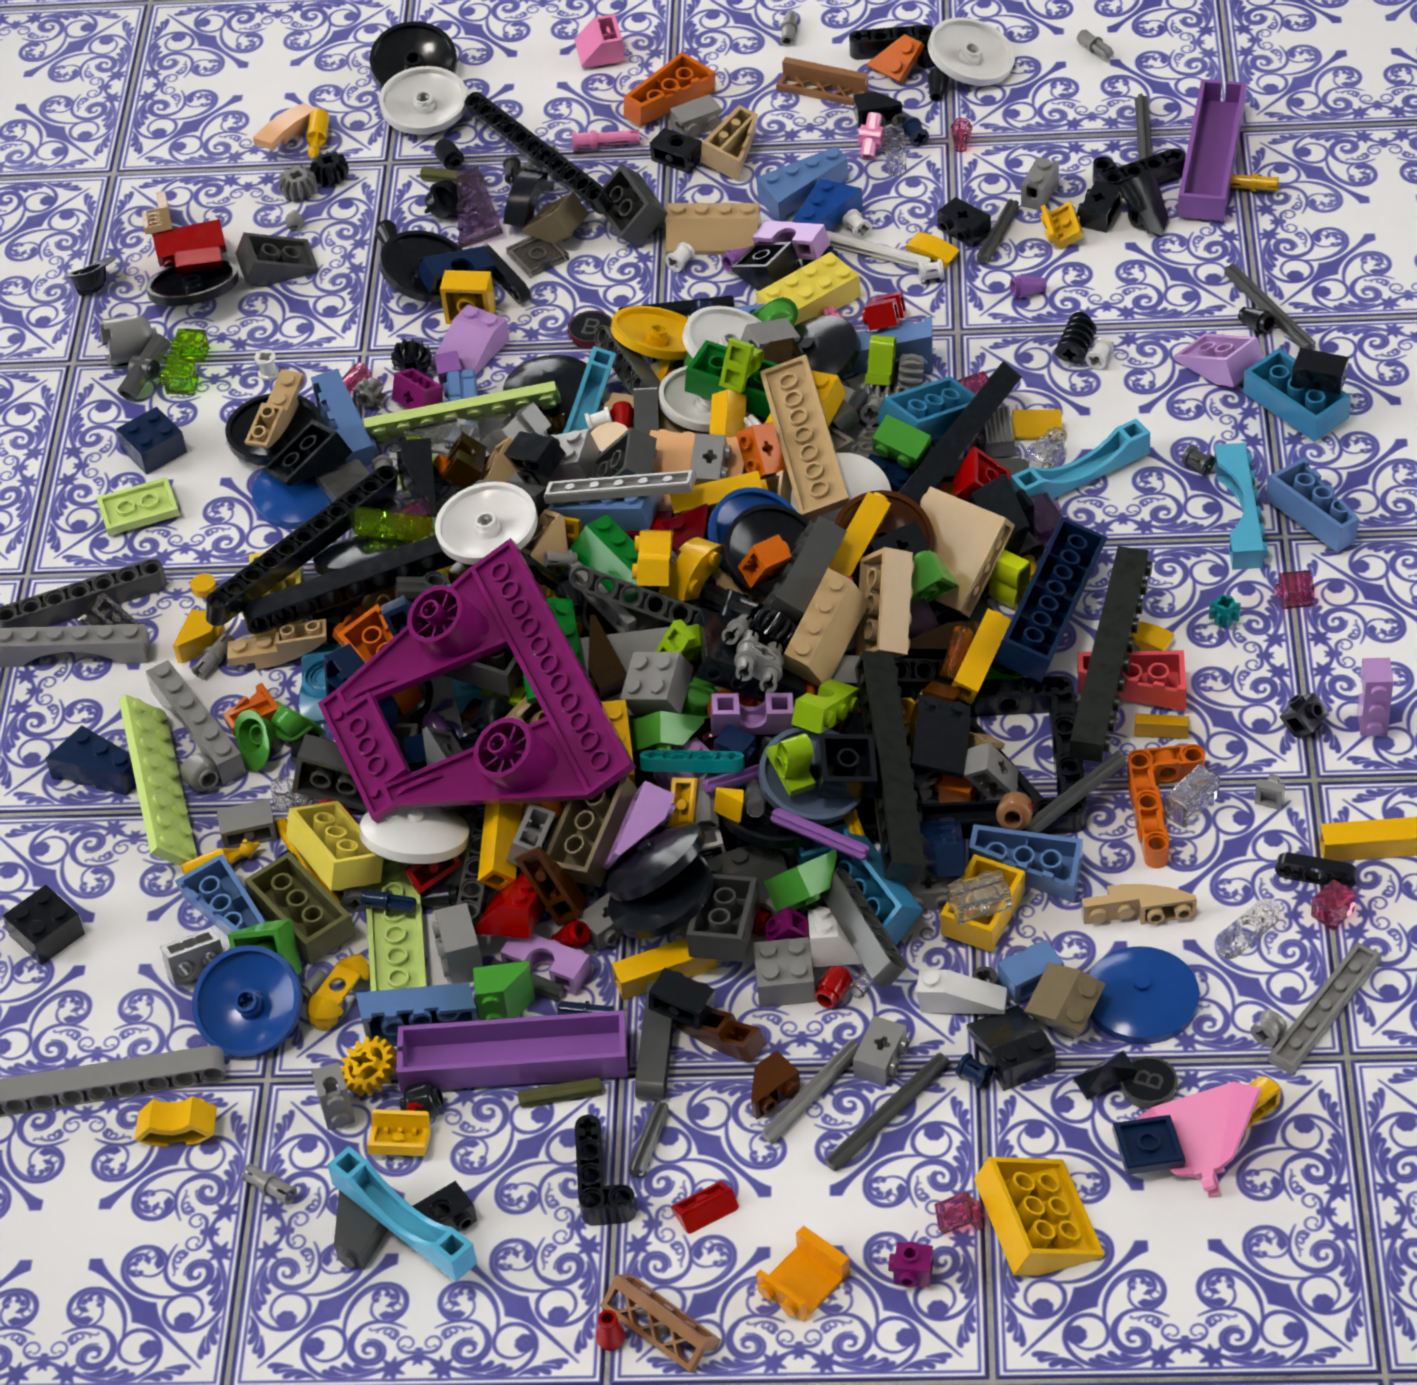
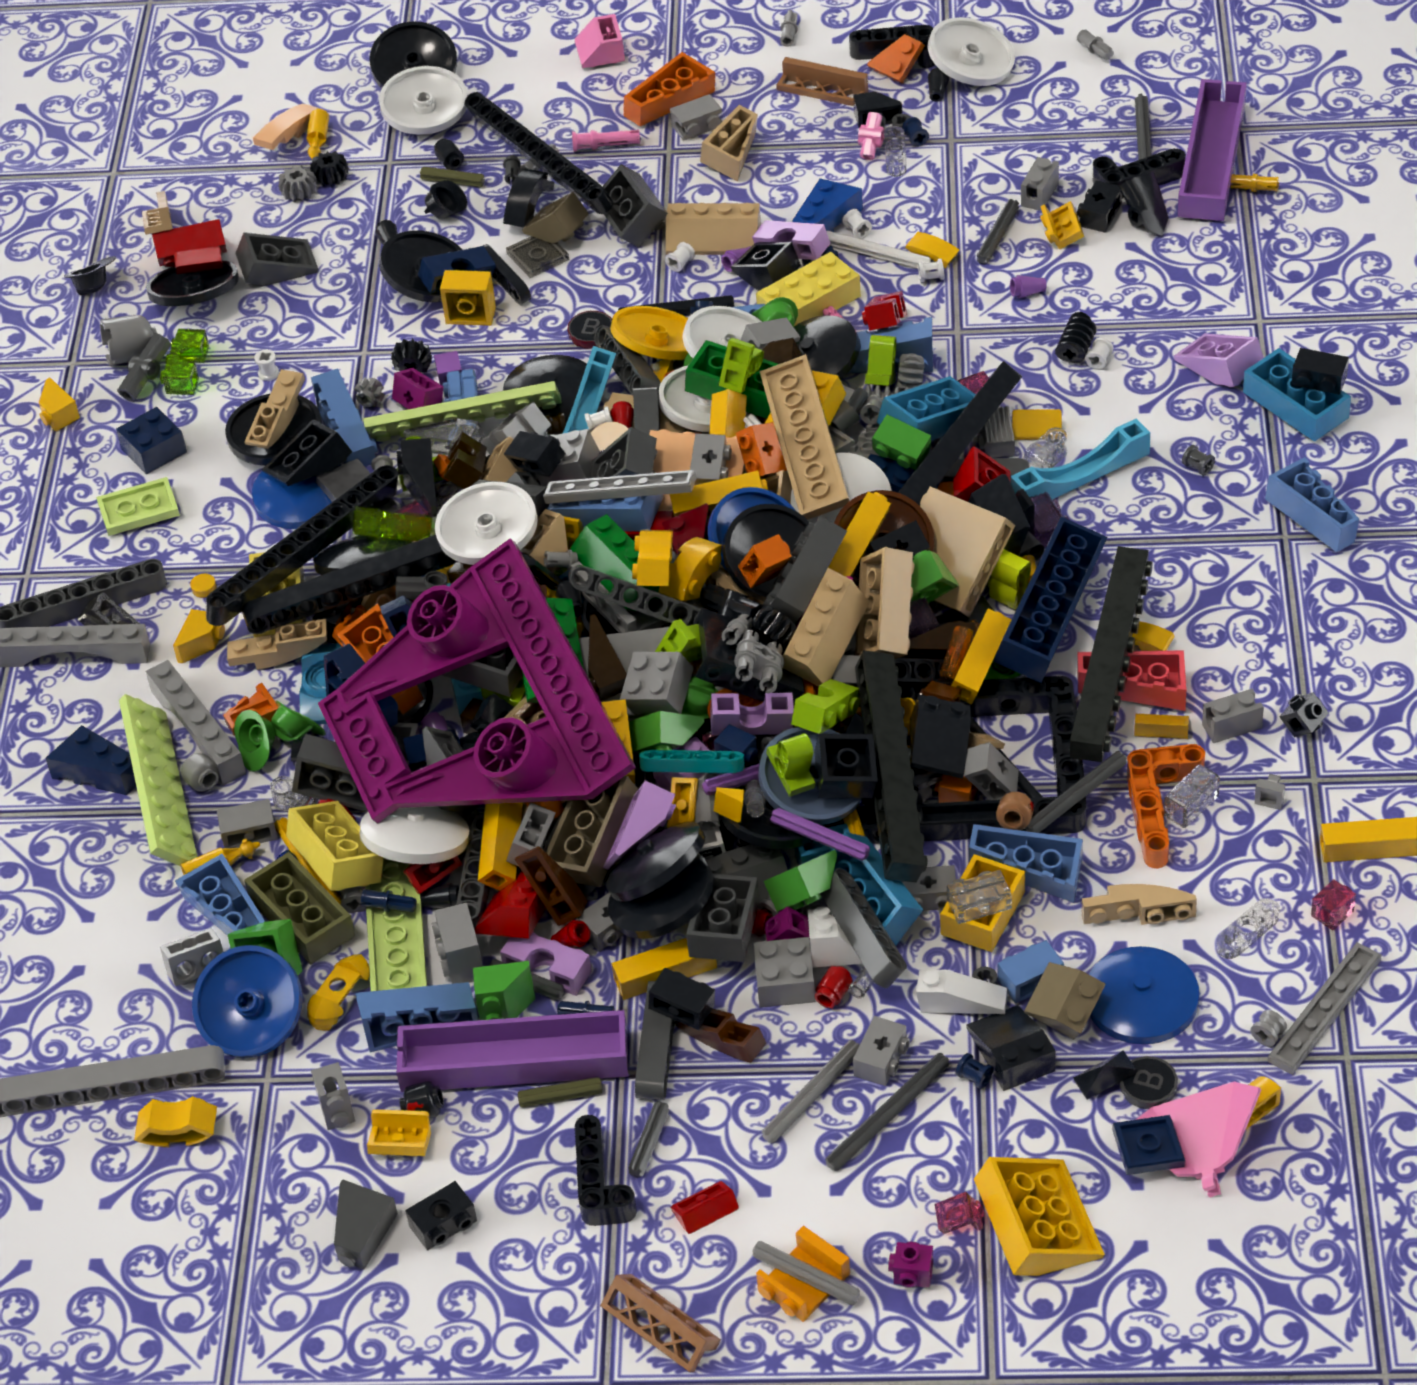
black brick [2,885,85,965] -> none
light grey pin [191,632,235,679] -> none
light grey pin [241,1163,297,1205] -> none
light grey hinge [285,210,305,230] -> none
light grey pin [301,968,329,1003] -> none
medium azure arch [327,1146,477,1283] -> none
yellow gear [341,1036,397,1097] -> none
clear pink cone [342,362,372,392] -> none
lavender slope [430,304,510,375] -> none
clear purple wing [457,166,503,248] -> none
red cone [595,1310,626,1351] -> none
black brick [650,128,702,174] -> none
reddish brown slope [751,1050,800,1120] -> none
medium blue wedge [756,146,848,222] -> none
dark blue wedge [920,817,965,877] -> none
black brick [937,197,991,247] -> none
clear pink cone [950,118,973,152] -> none
teal gear [1209,595,1241,627] -> none
medium azure arch [1214,443,1268,570] -> none
dark grey axle [1225,264,1316,350] -> none
black cone [1238,307,1275,334] -> none
clear pink brick [1274,570,1315,609] -> none
black beam [1275,852,1358,889] -> none
lavender arch [1357,657,1394,736] -> none
none -> yellow slope [39,377,80,432]
none -> light grey axle [752,1241,860,1305]
none -> light grey brick [1202,689,1264,743]

